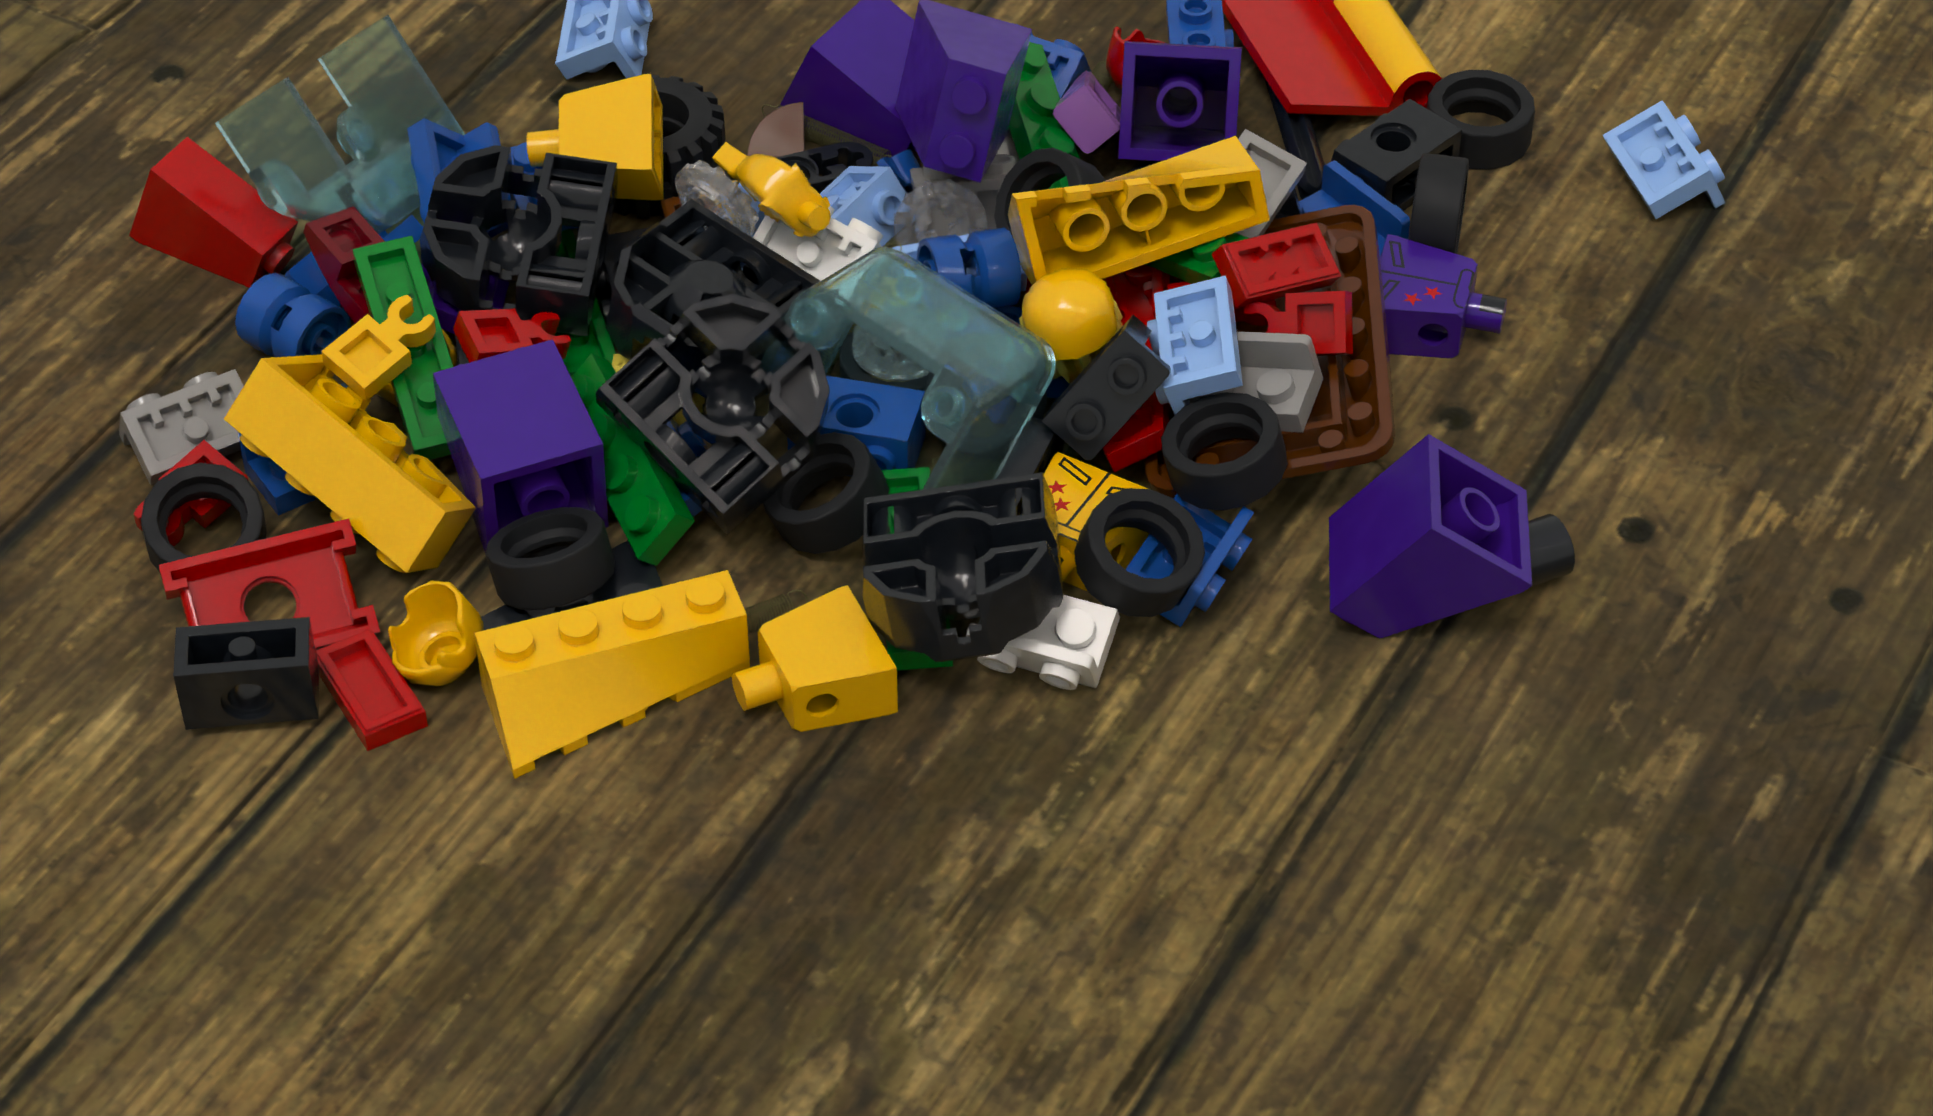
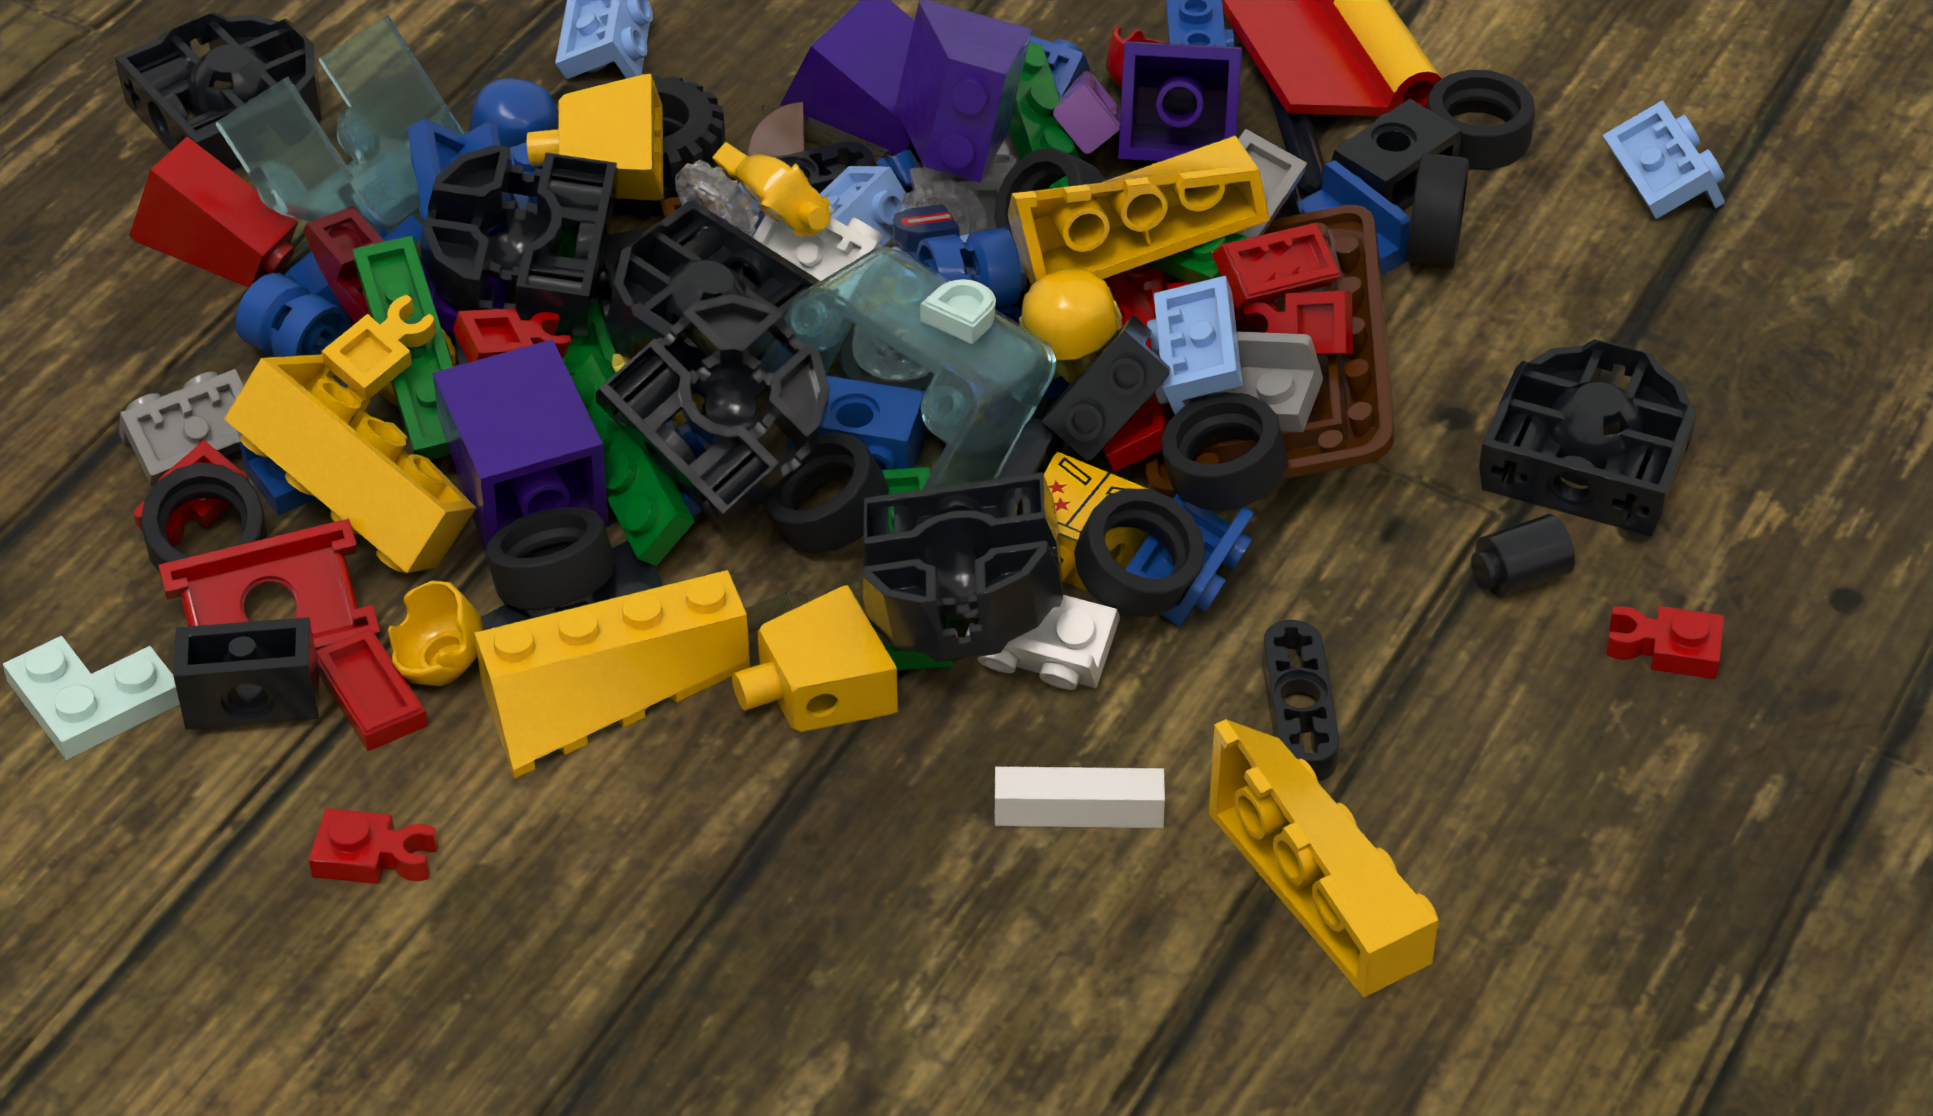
dark purple slope [1329,434,1532,639] -> none
dark purple torso [1380,234,1507,358] -> none
none -> light aqua plate [3,636,180,760]
none -> black connector [115,12,322,171]
none -> red plate [309,808,438,884]
none -> blue hair [468,78,559,147]
none -> dark blue tile [893,204,960,252]
none -> light aqua tile [920,279,996,344]
none -> white piece [995,767,1165,828]
none -> yellow wedge [1209,719,1439,998]
none -> black beam [1262,620,1339,782]
none -> black connector [1479,339,1696,536]
none -> red plate [1606,606,1724,679]

